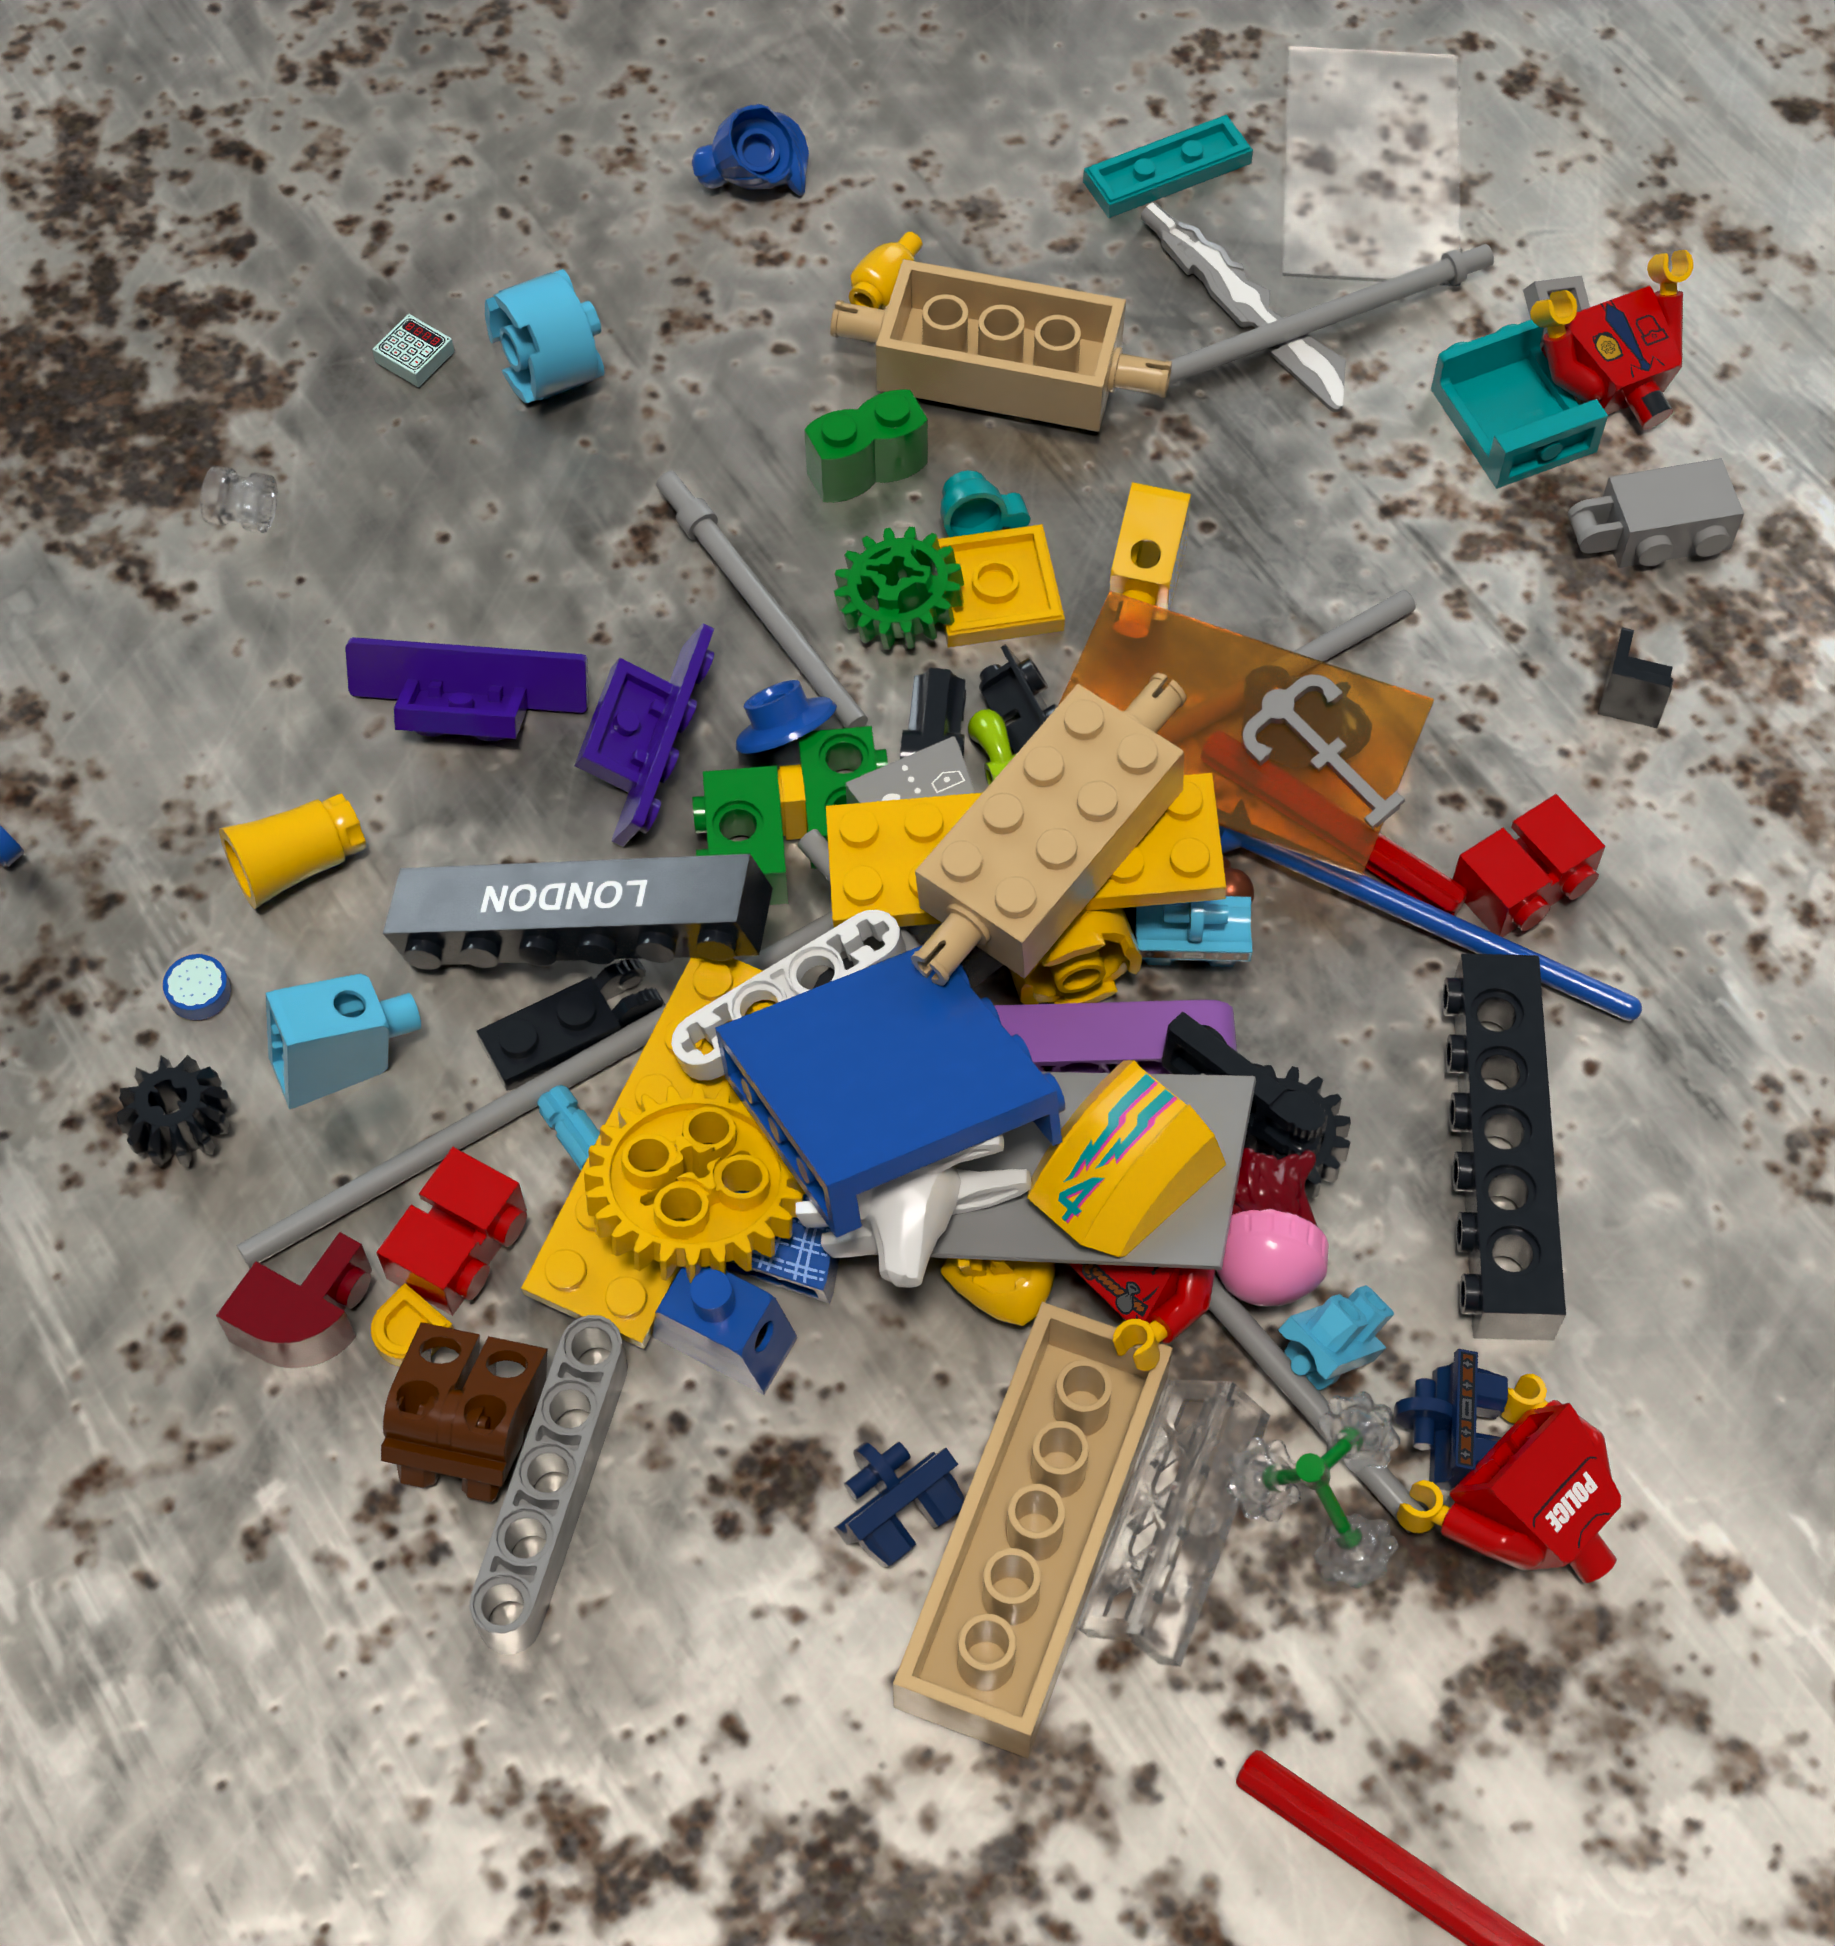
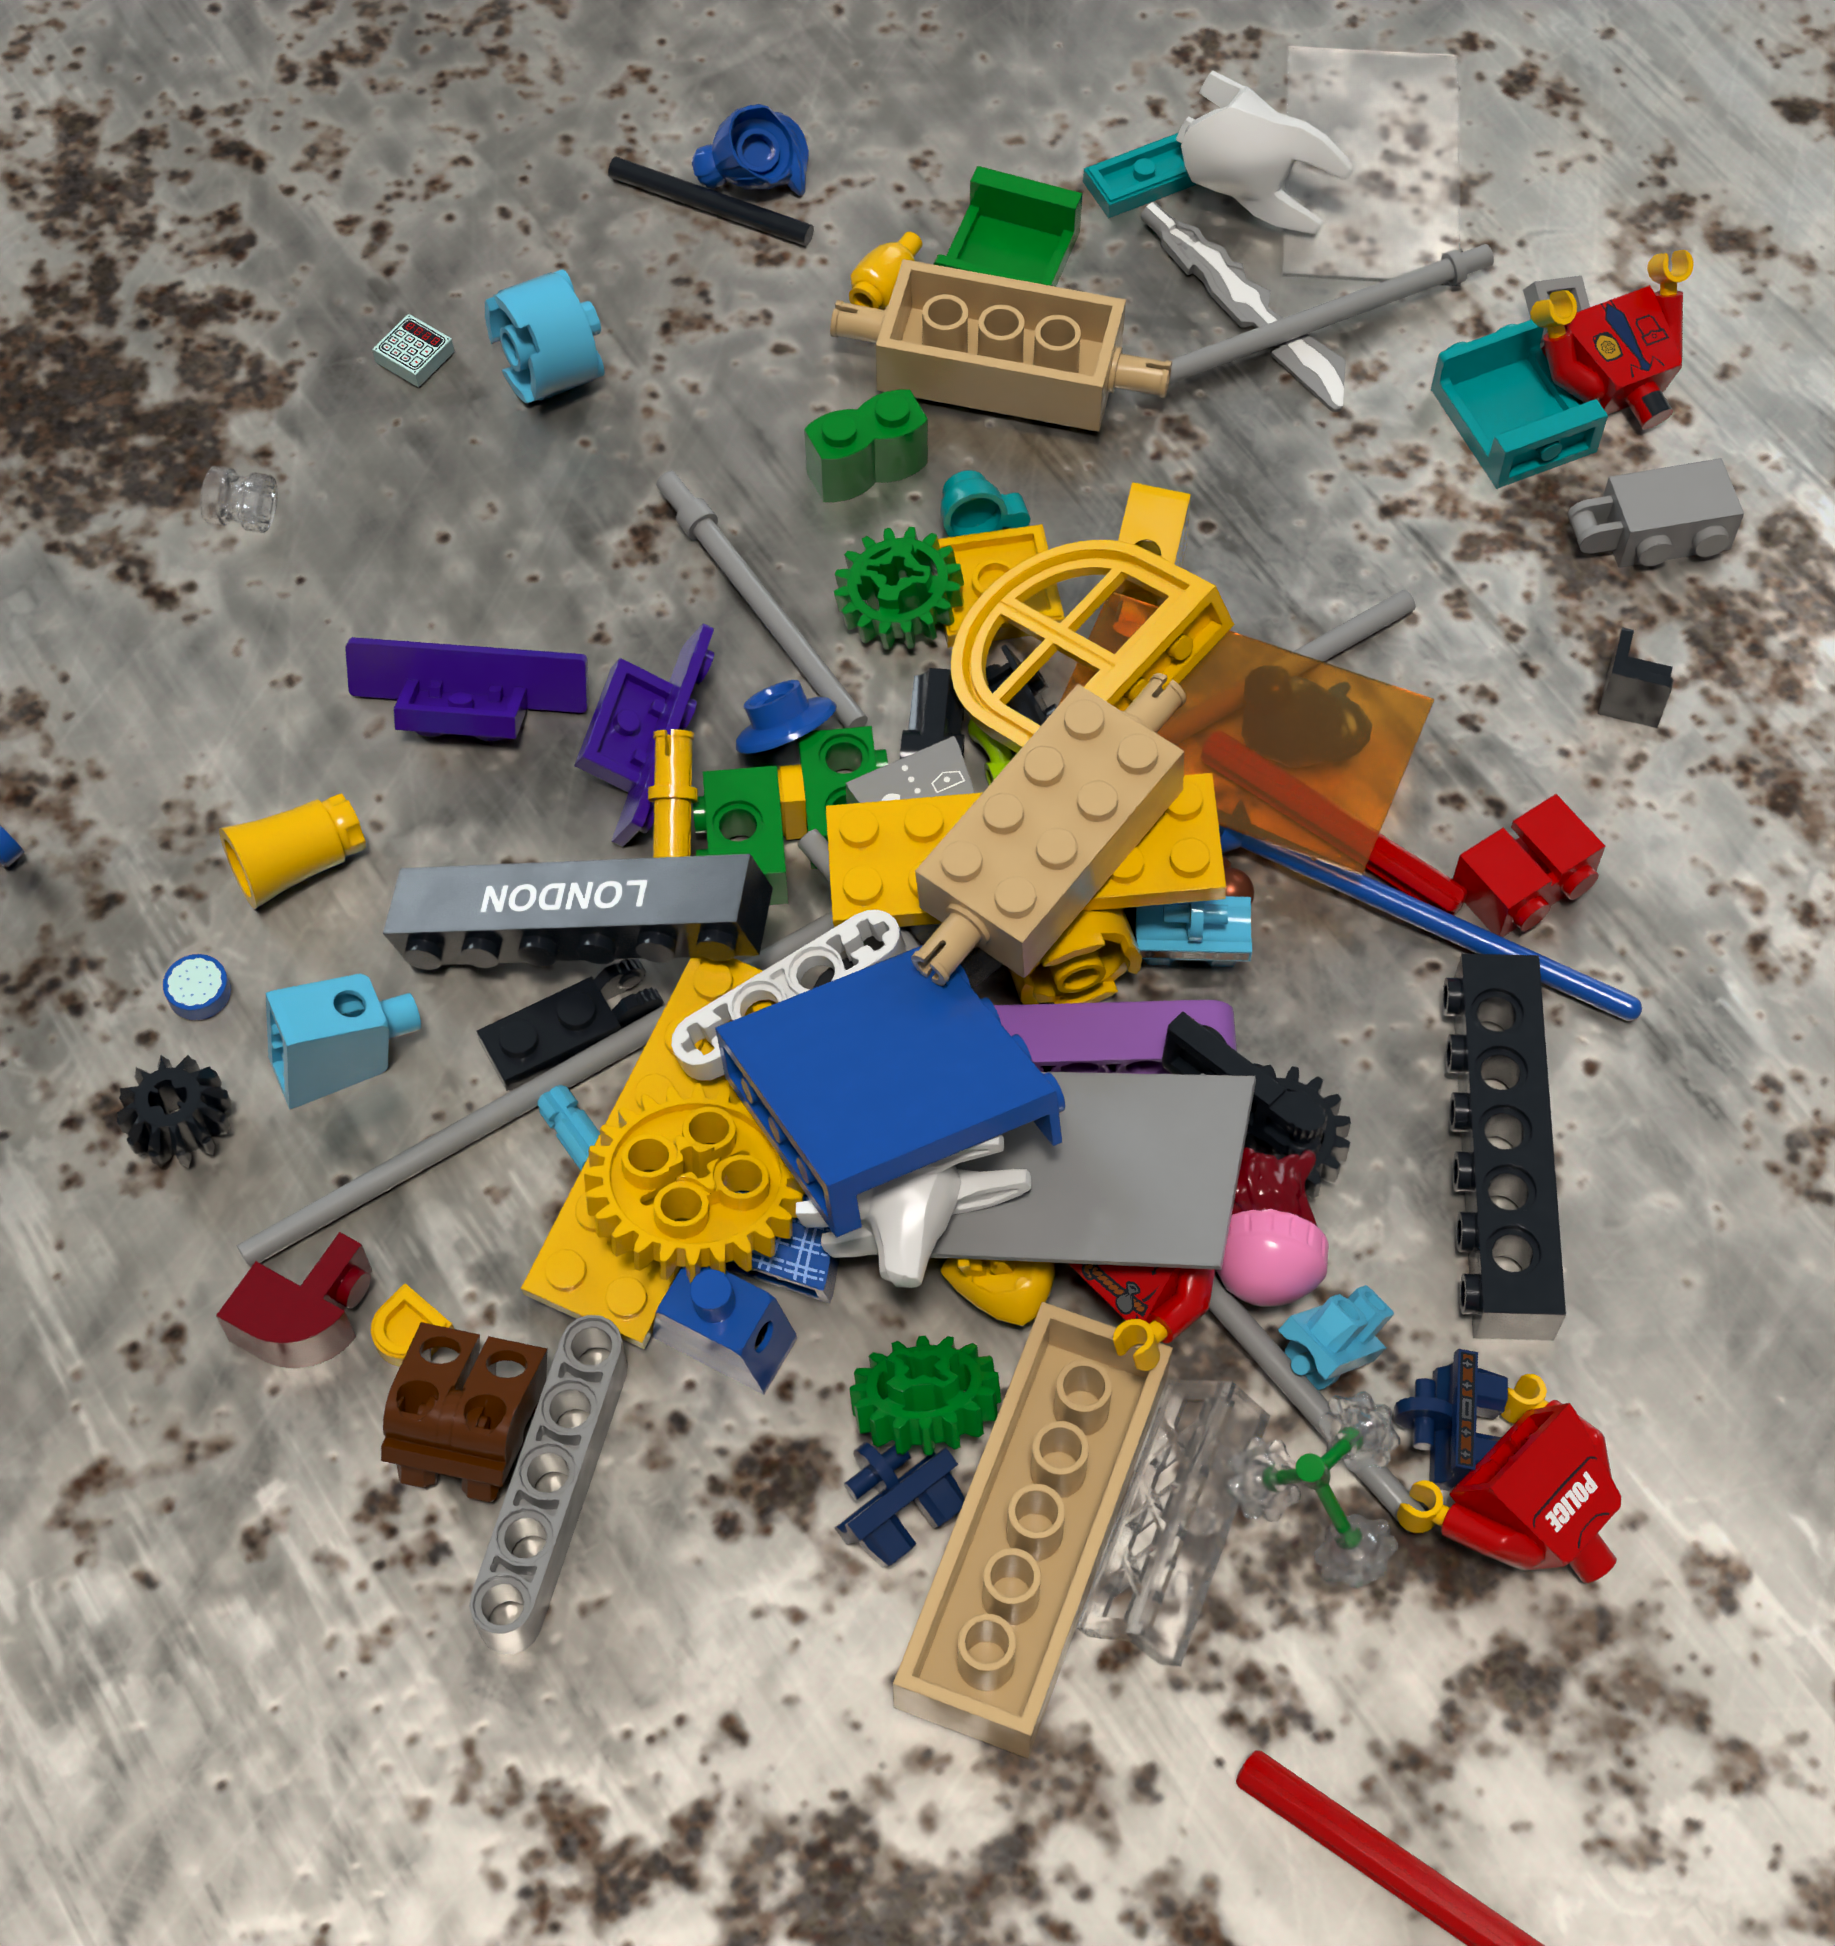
red piece [376,1147,527,1316] -> none
yellow slope [1027,1060,1226,1257] -> none
light grey piece [1243,675,1405,829] -> none
none -> black bar [608,156,814,246]
none -> yellow pin [648,729,698,858]
none -> green gear [850,1335,1001,1455]
none -> green panel [933,166,1083,287]
none -> yellow window [951,540,1235,753]
none -> white piece [1176,71,1353,234]

